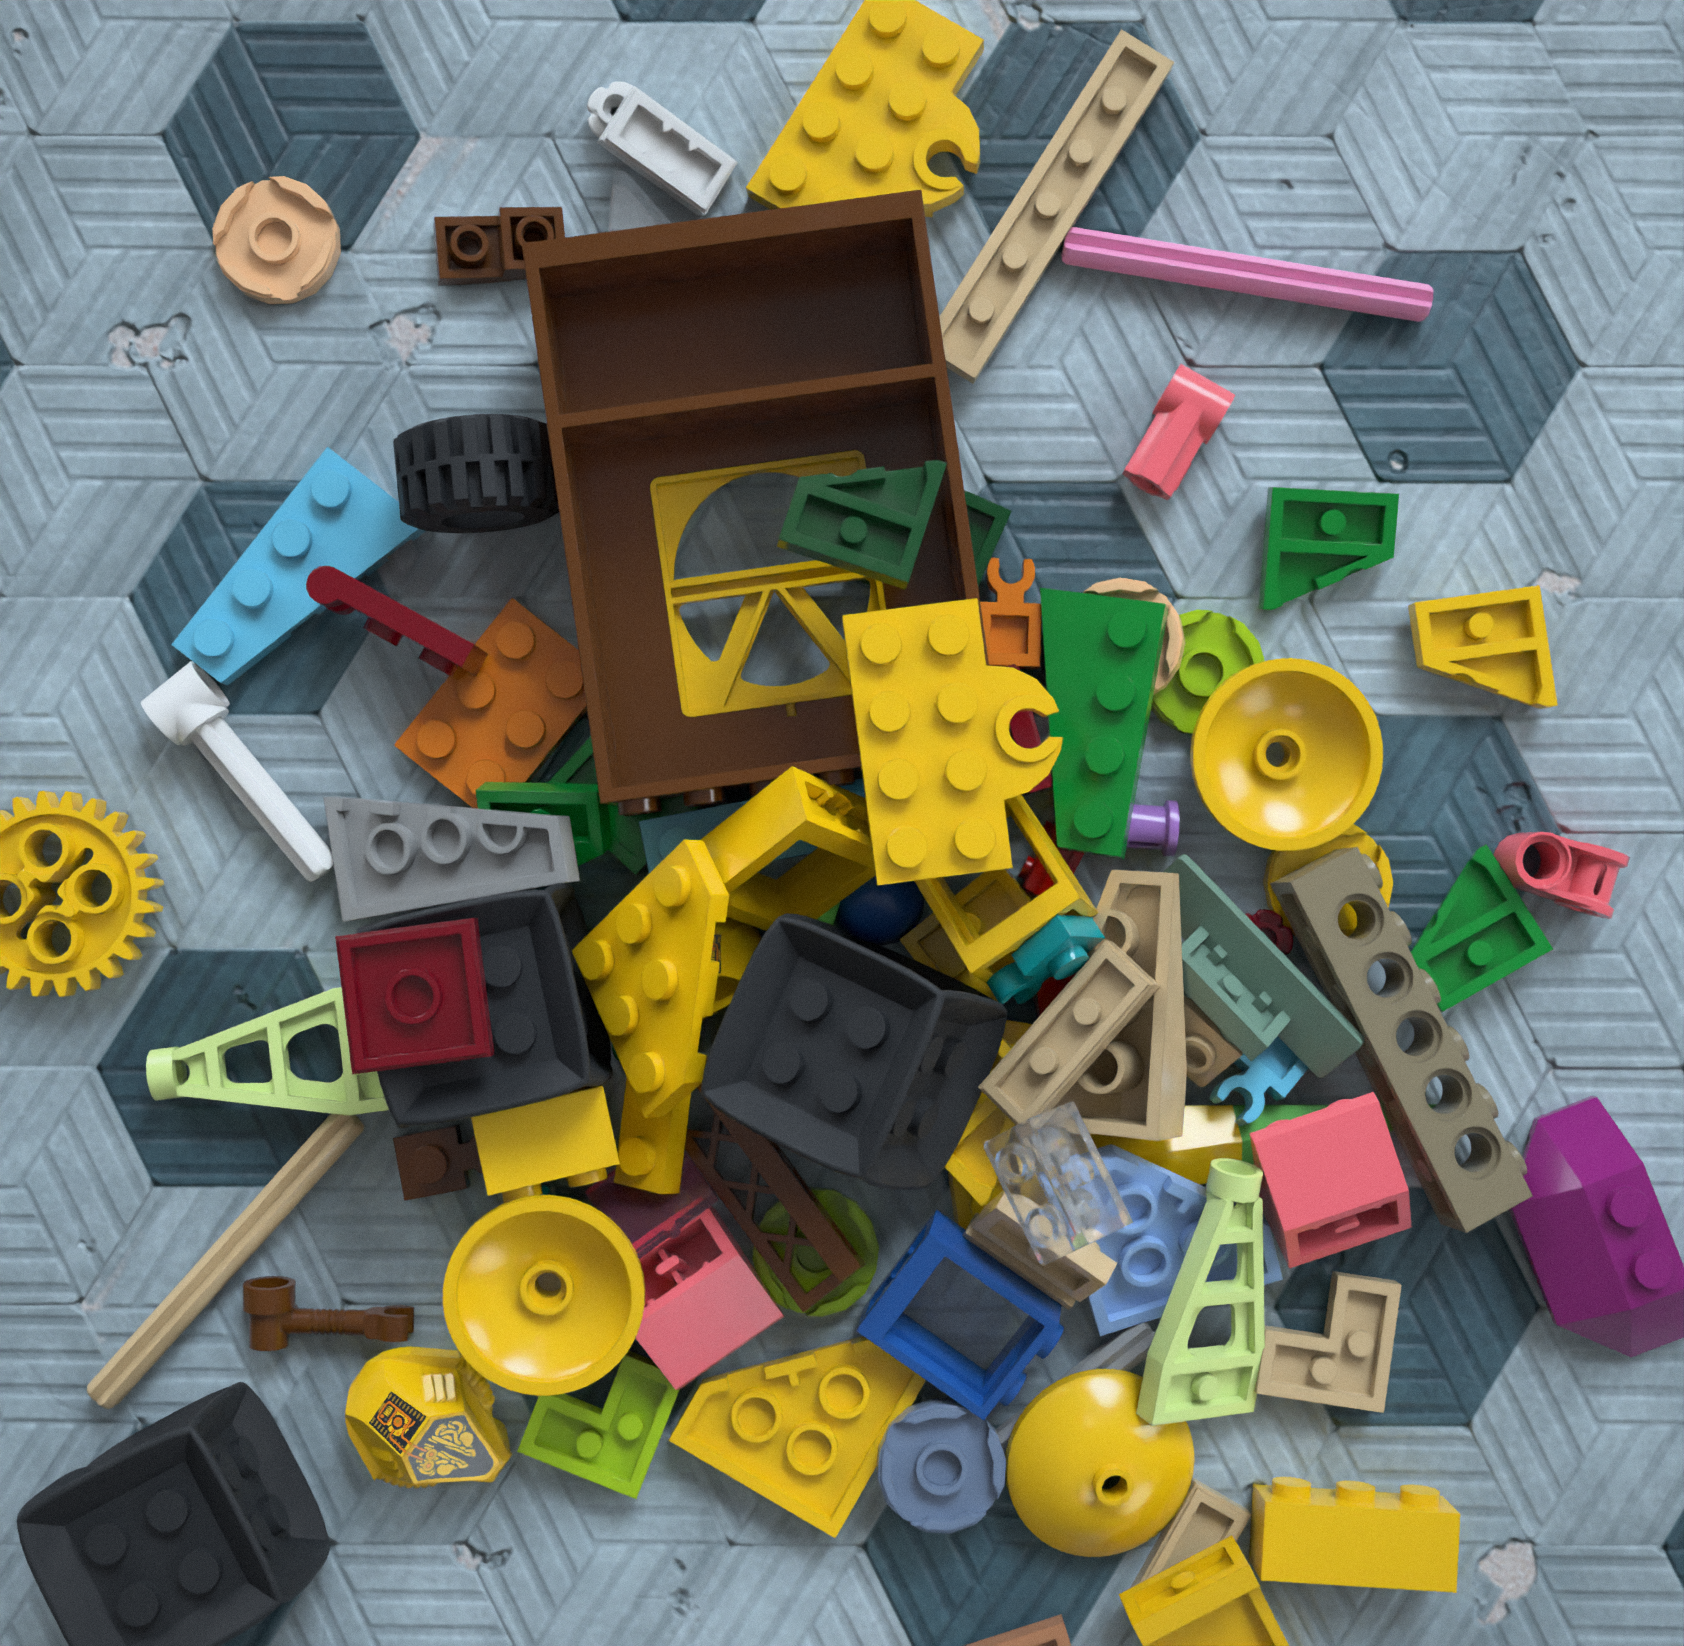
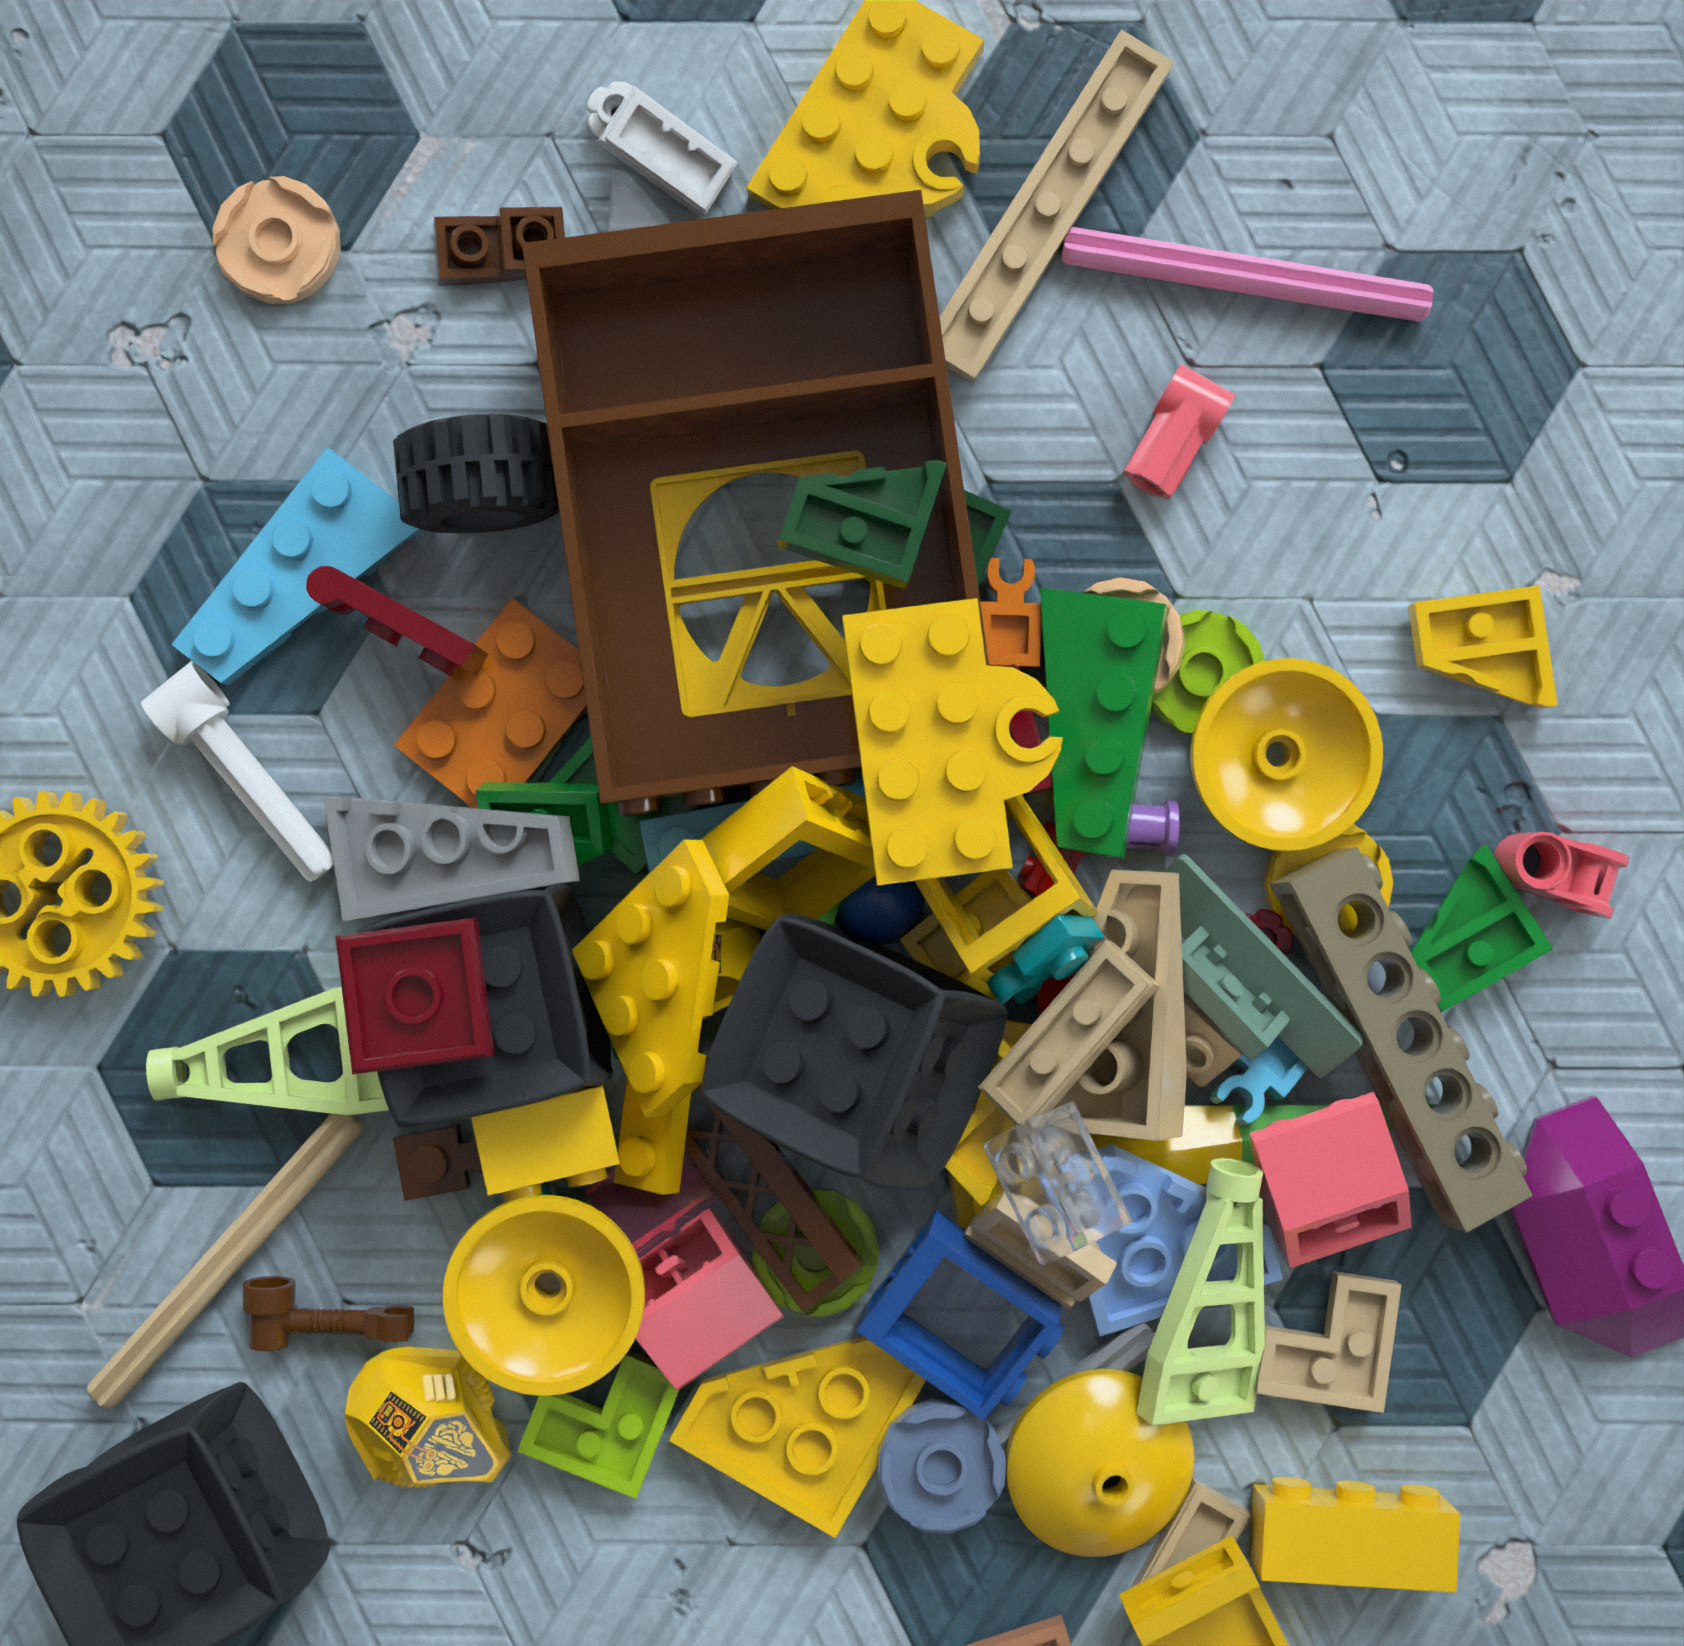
green wing [1258,487,1399,610] -> none

